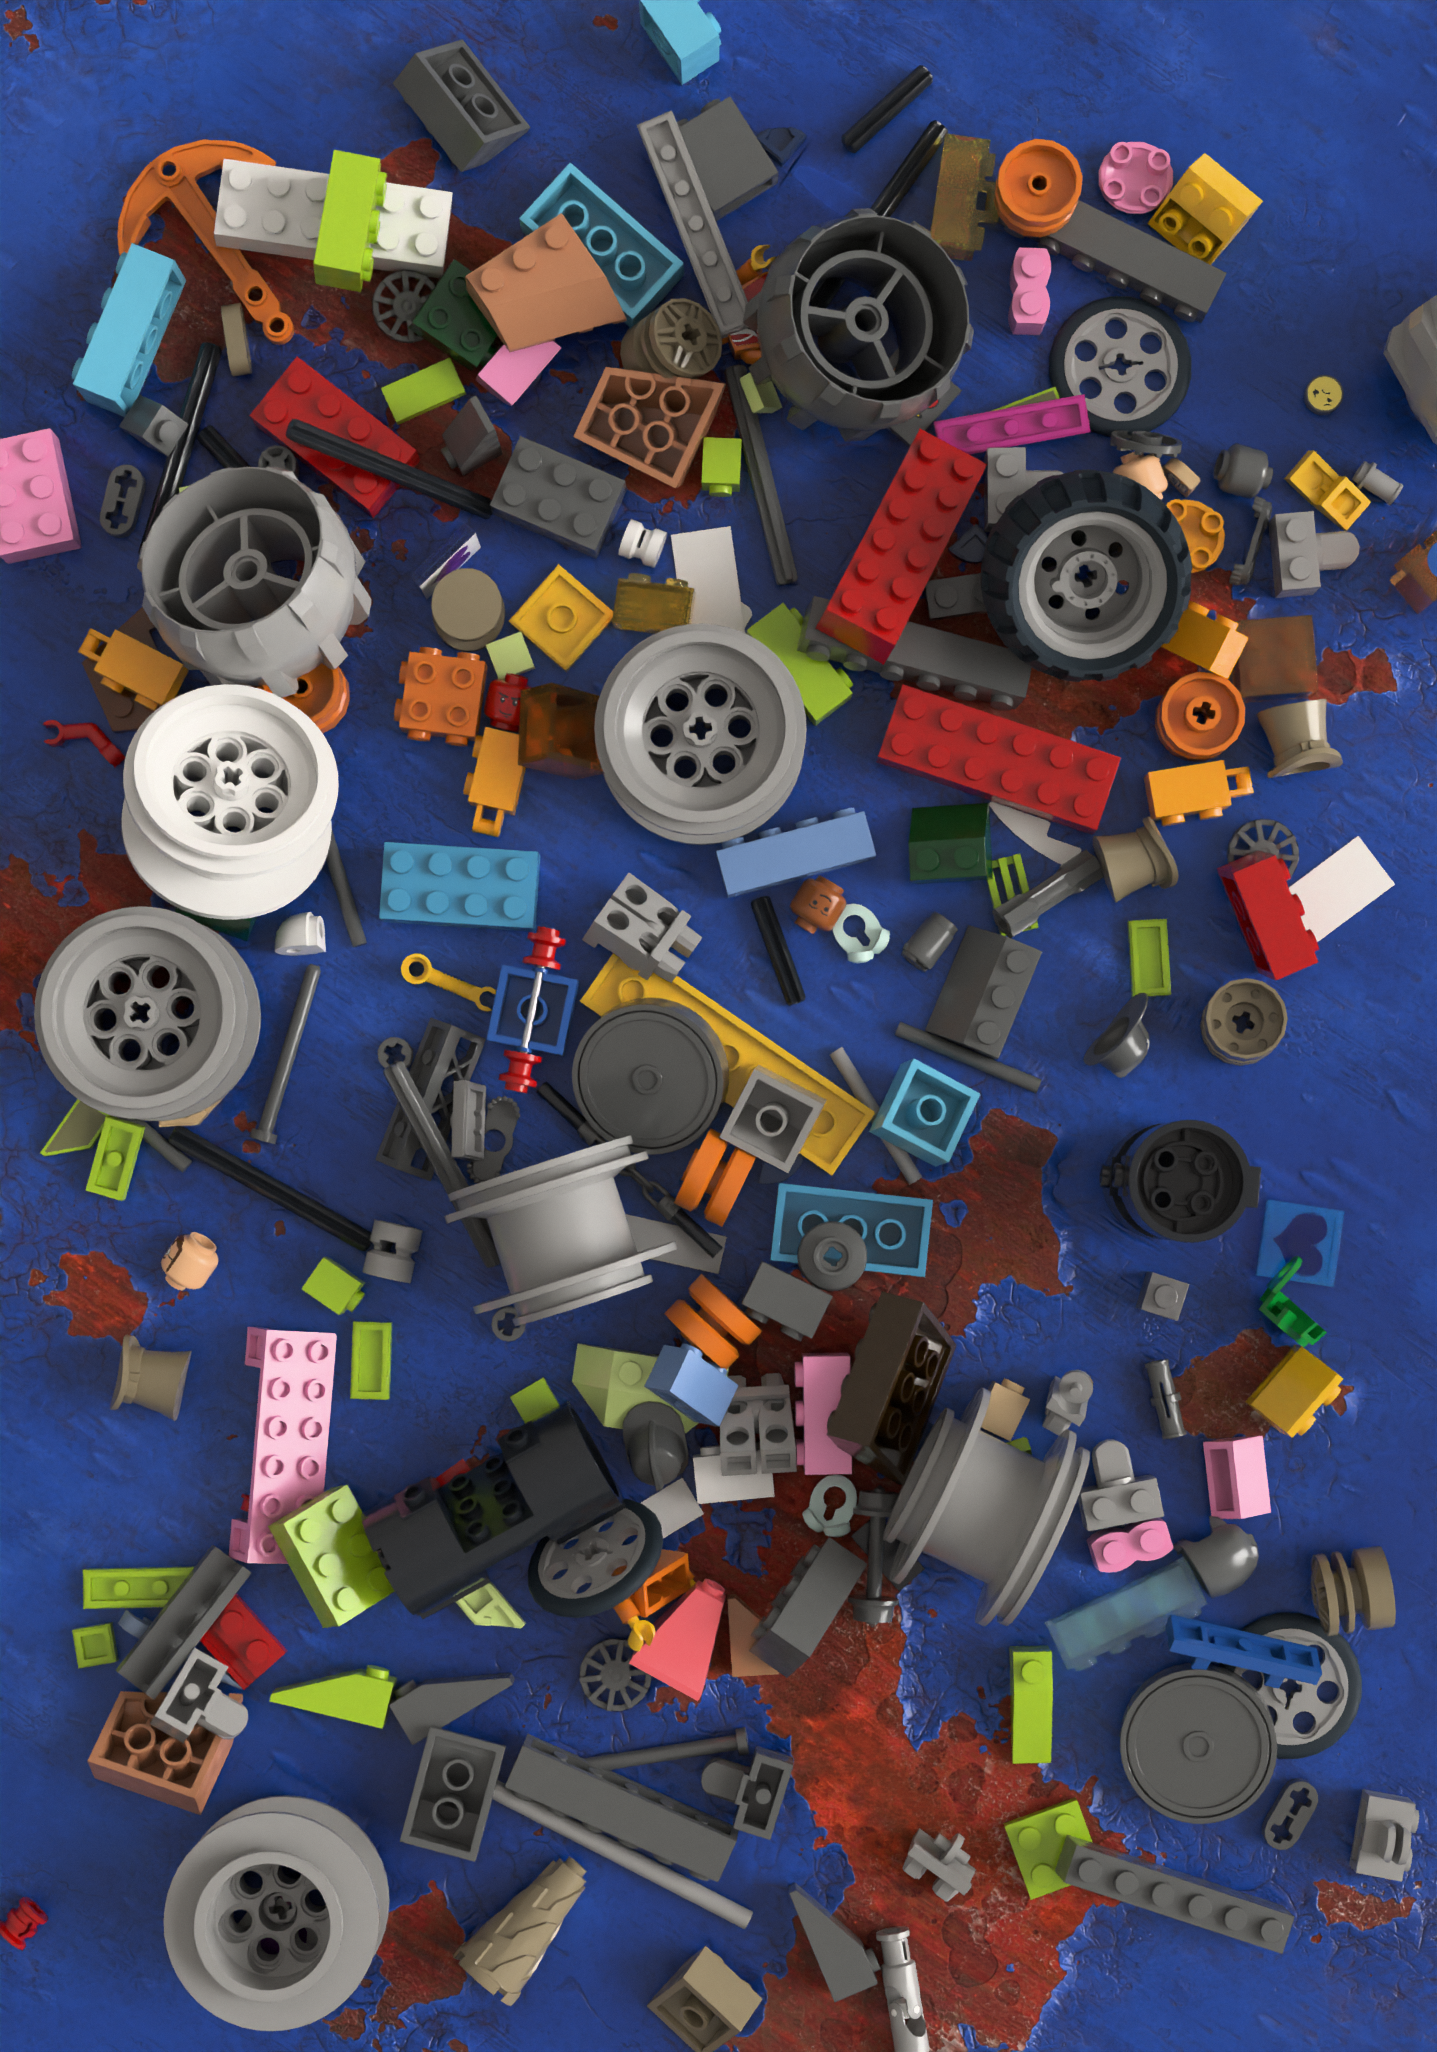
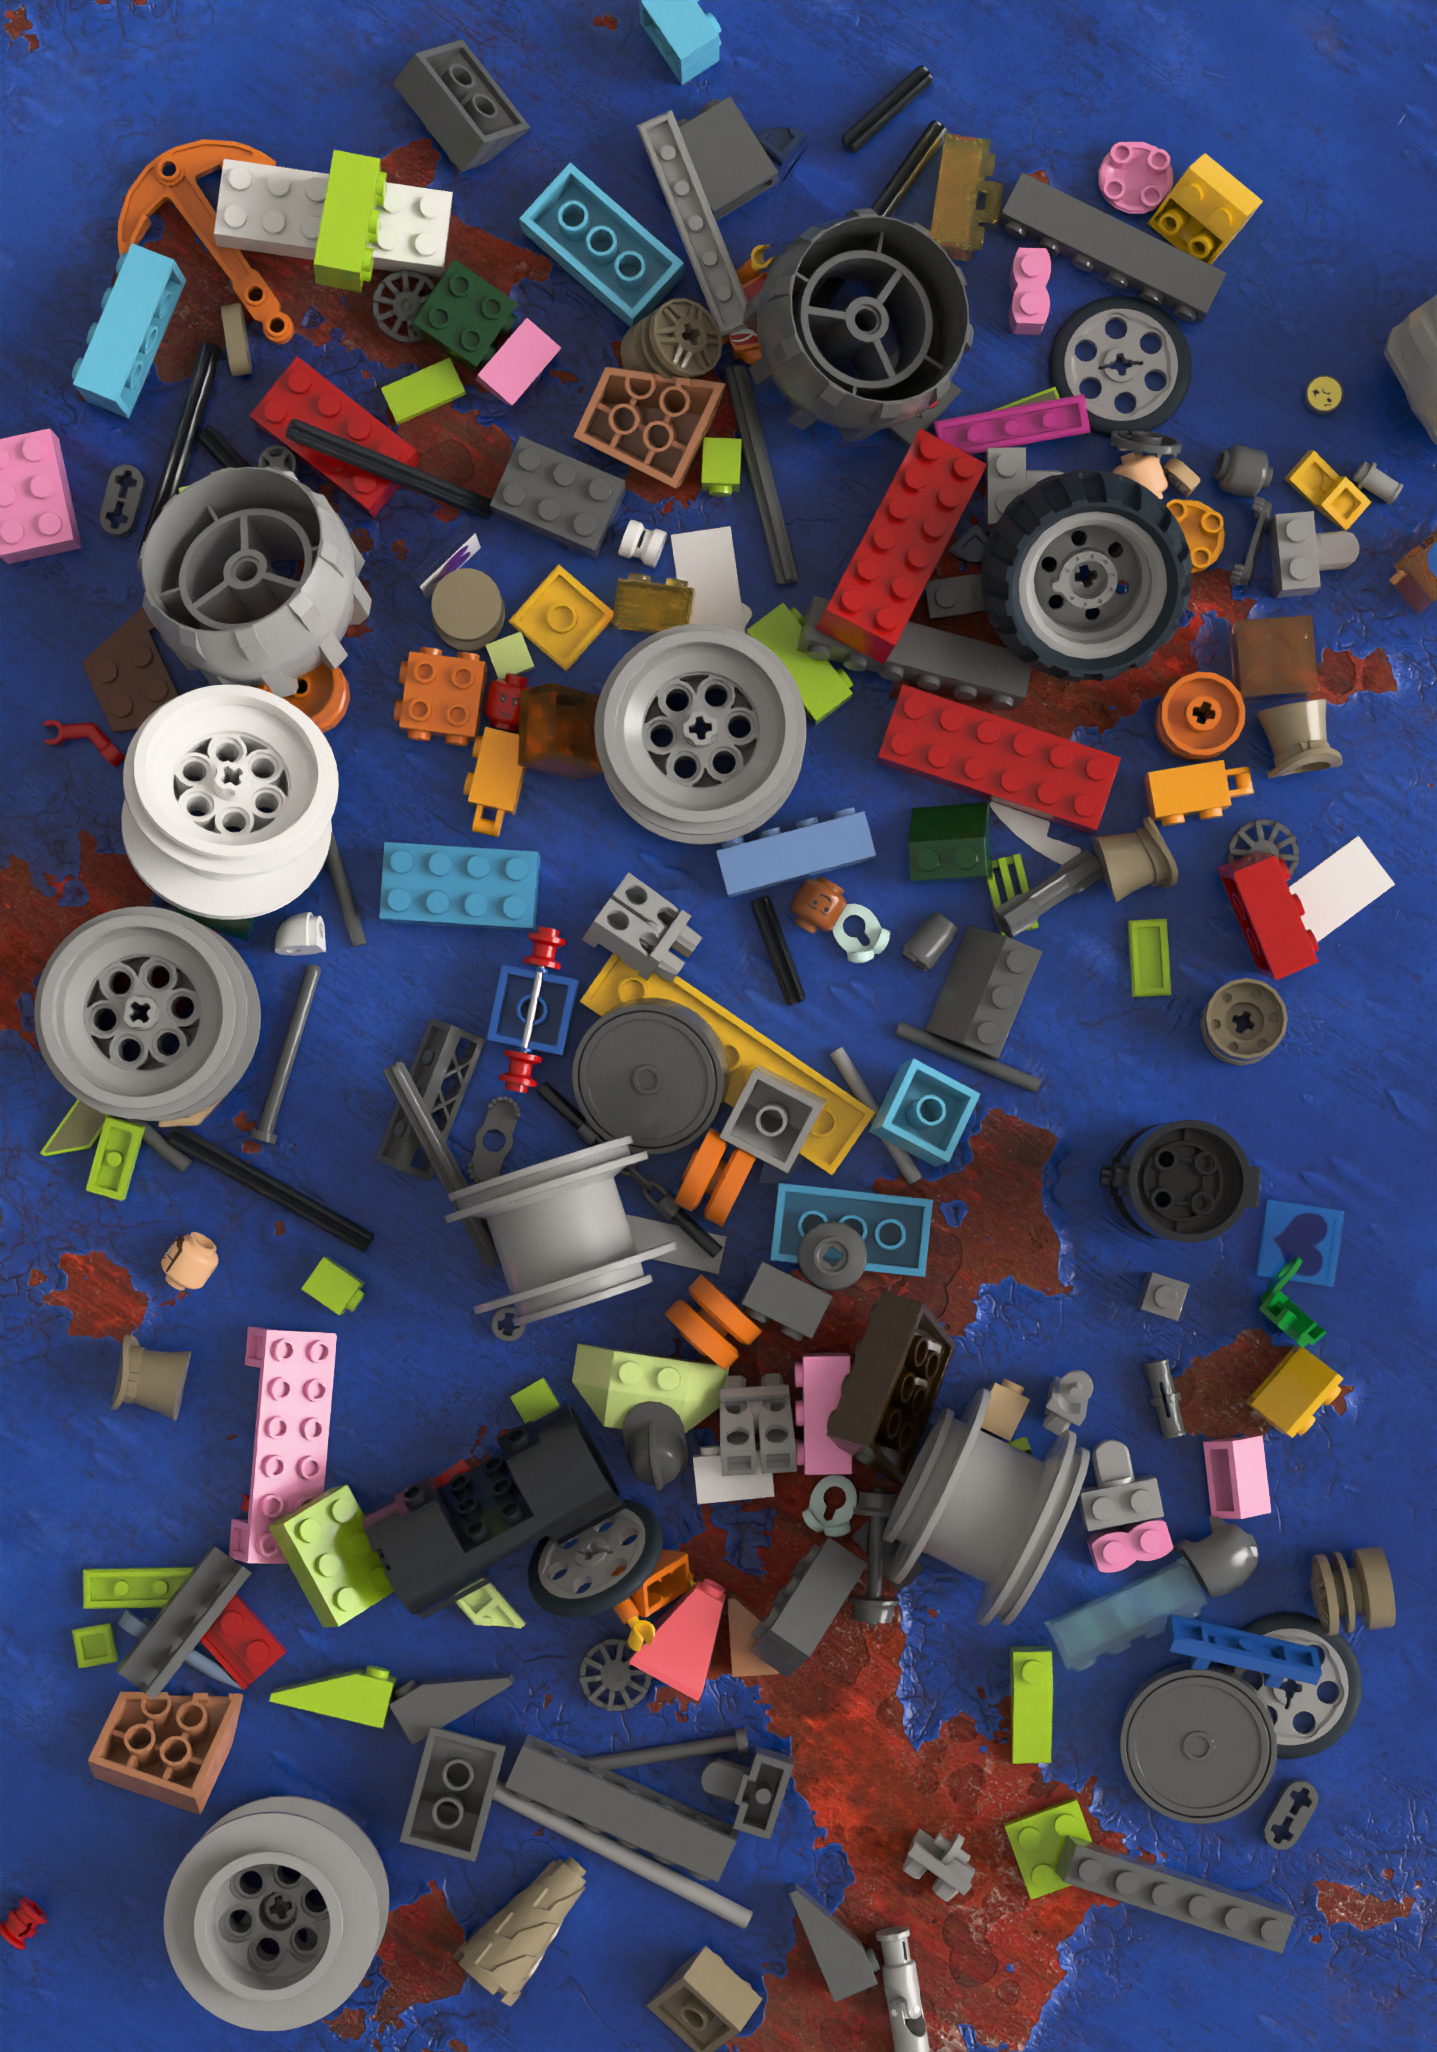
light orange brick [78,628,189,711] -> none
dark grey brick [119,394,189,457] -> none
light grey brick [150,1648,248,1743] -> none
lime tile [350,1321,392,1400] -> none
light grey wheel [362,1219,423,1283] -> none
dark grey bush [378,1037,413,1068] -> none
yellow brick [401,953,496,1012] -> none
dark grey slope [440,396,503,476] -> none
light grey plate [450,1080,486,1162] -> none
nougat wedge [465,213,627,352] -> none
white sticker [641,1478,704,1538] -> none
medium blue brick [644,1344,739,1427] -> none
yellowish green tile [740,372,782,413] -> none
orange wheel [994,139,1083,237] -> none
dark grey piece [1083,993,1150,1078] -> none
light orange brick [1161,600,1249,679] -> none
light grey brick [1349,1789,1419,1882] -> none

